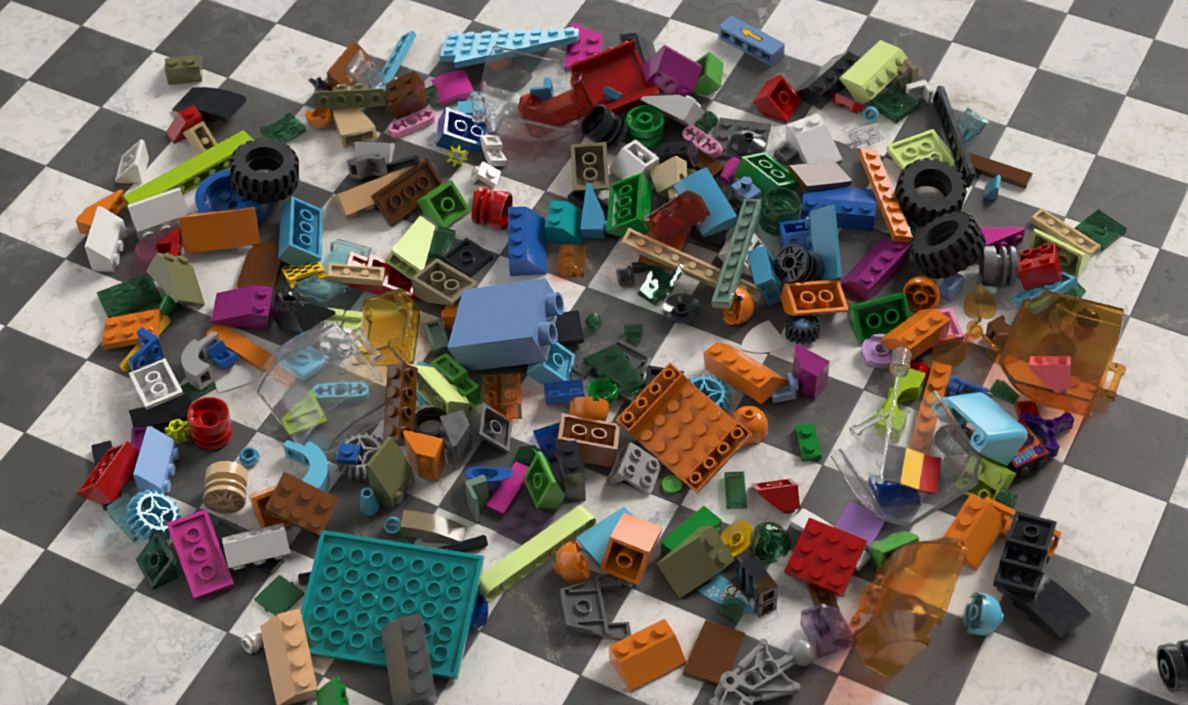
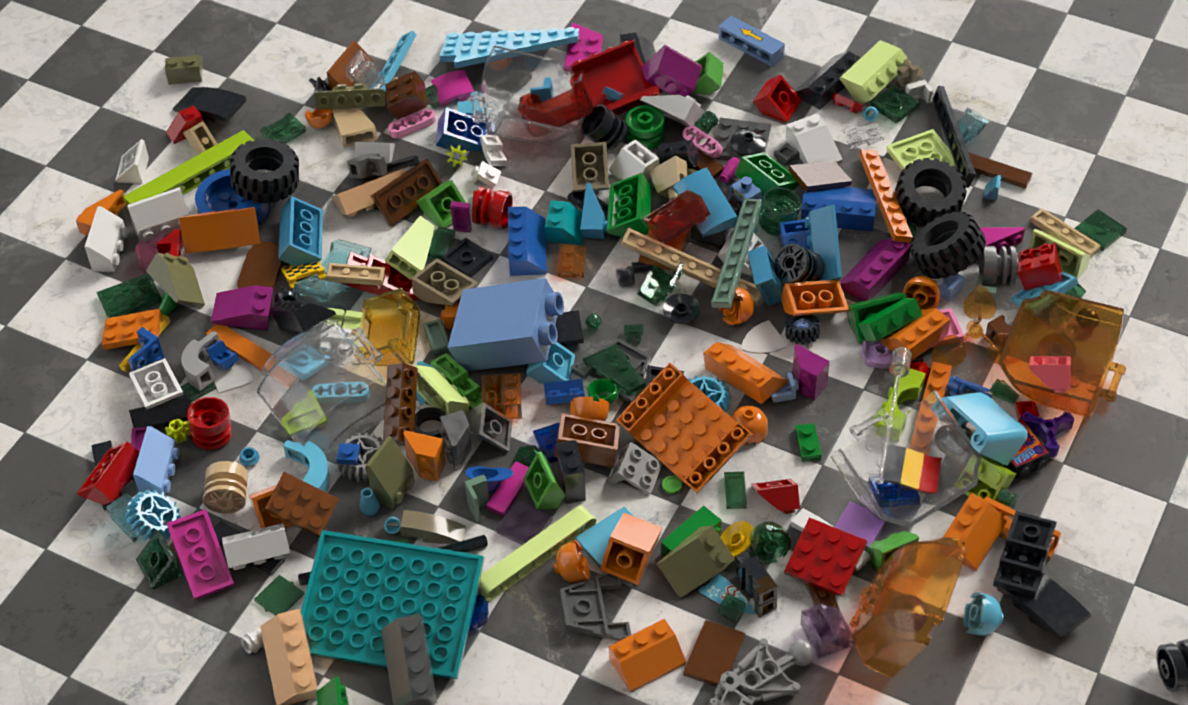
none -> magenta tile [450,201,472,233]
none -> green brick [859,298,923,341]

